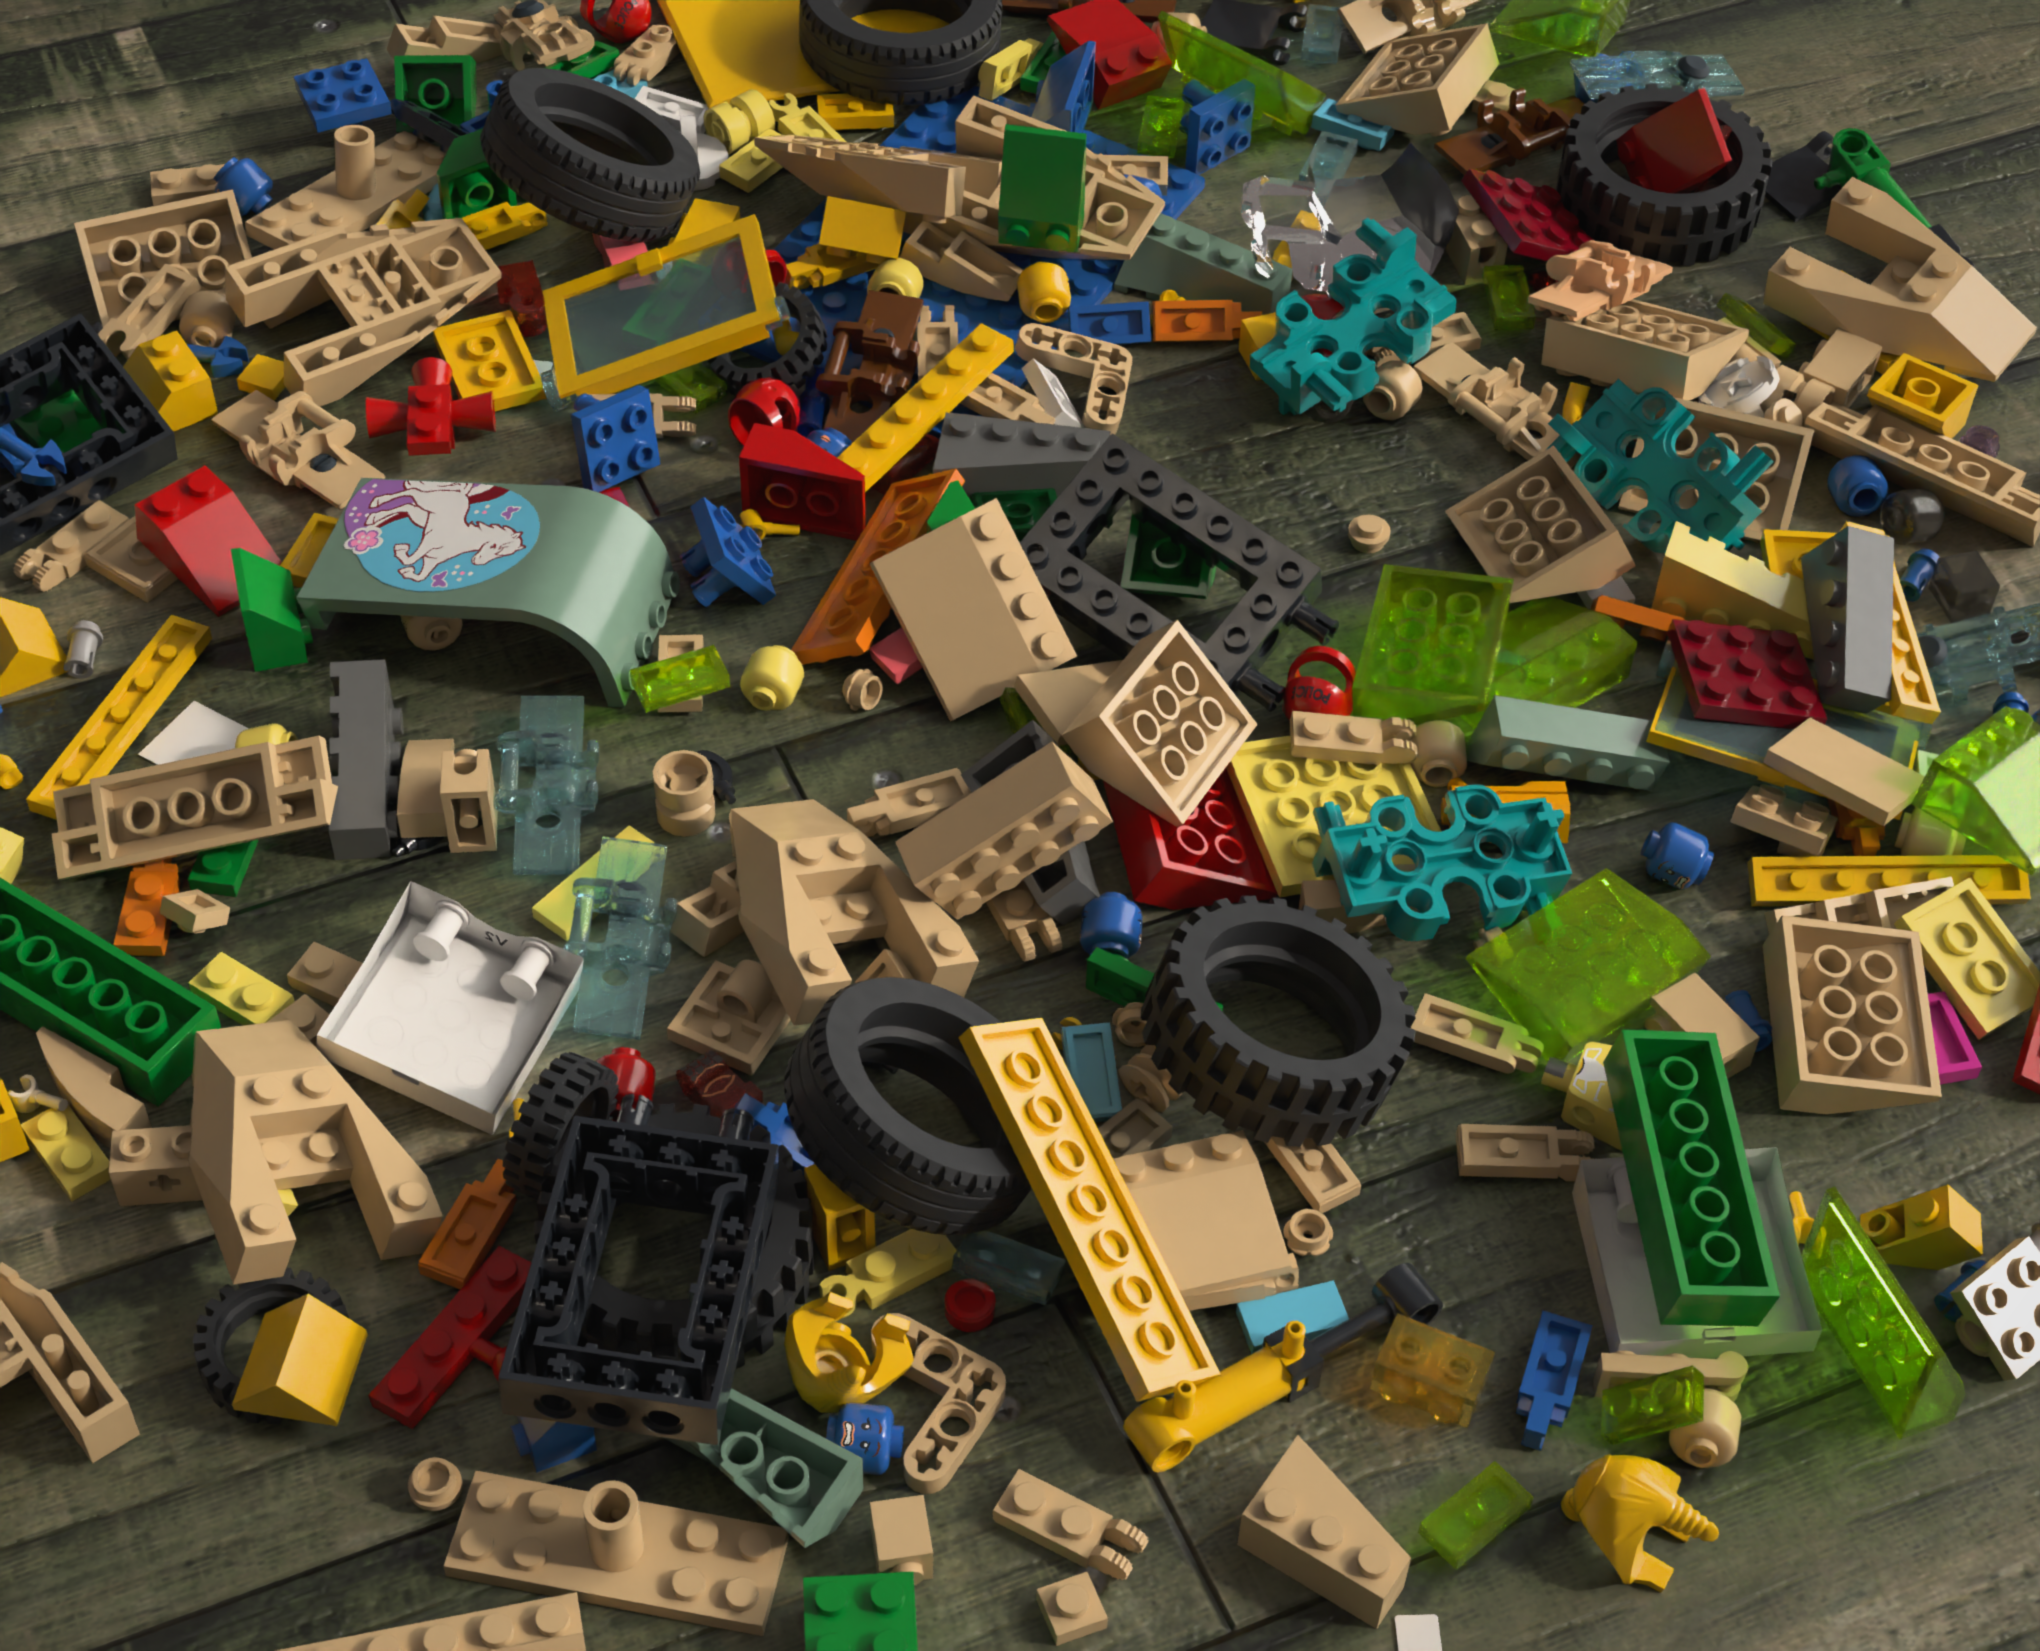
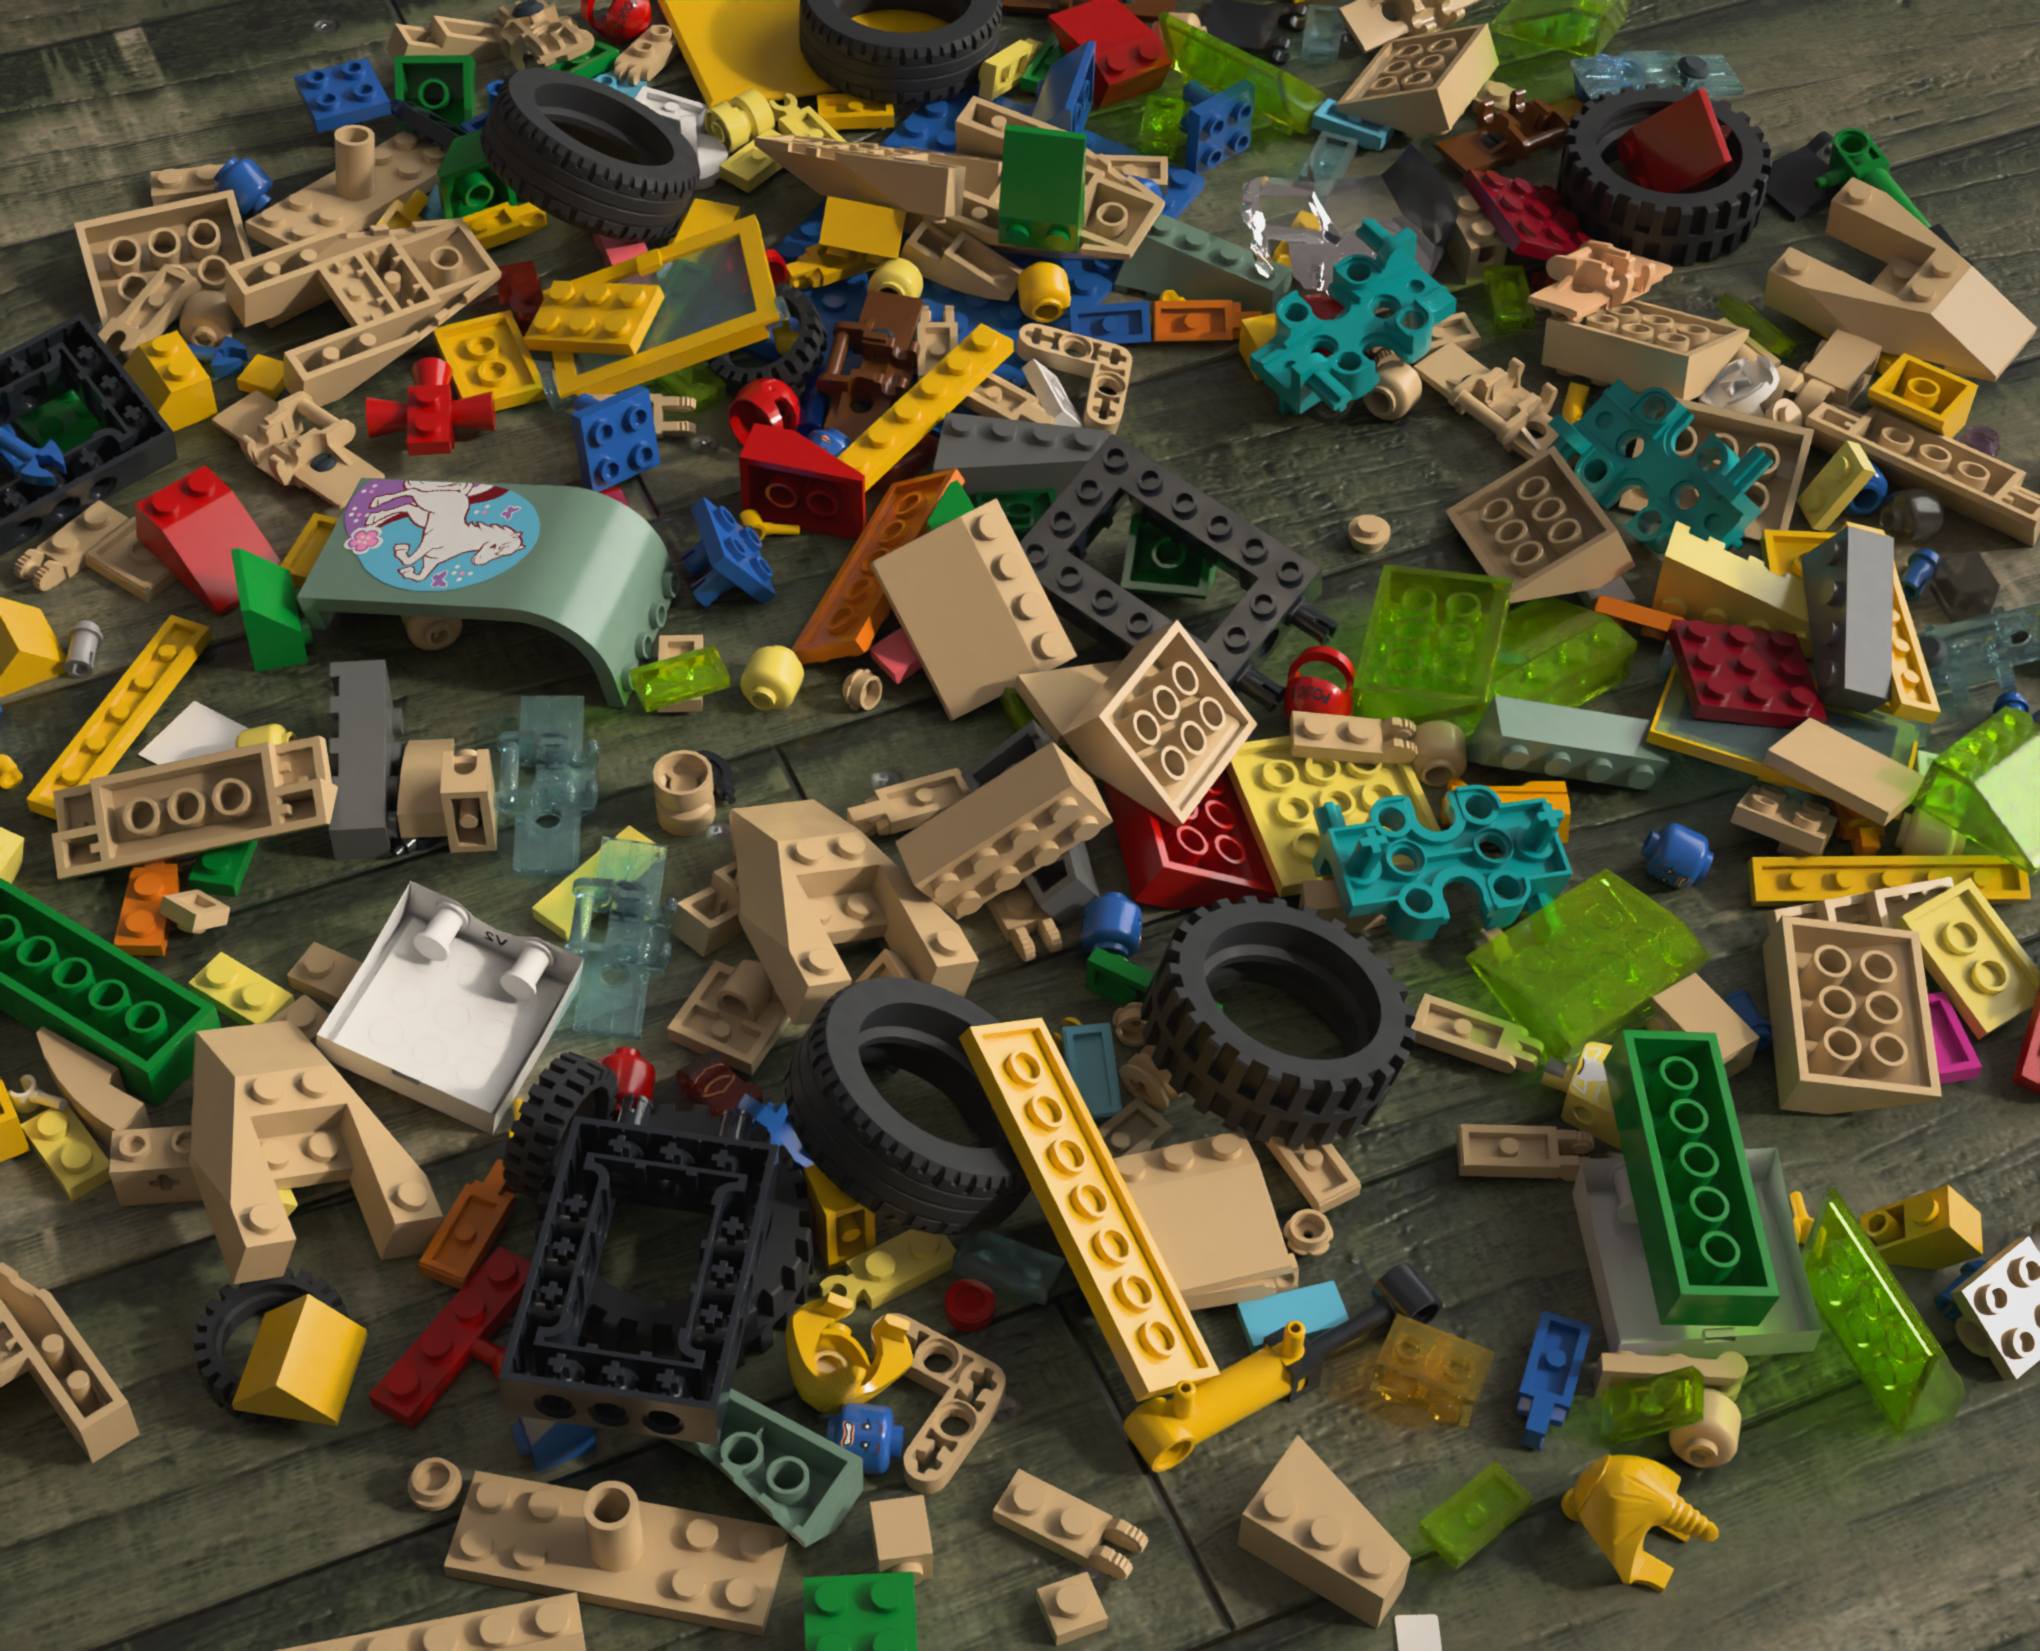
none -> yellow plate [523,281,665,356]
none -> light yellow plate [1796,441,1876,532]

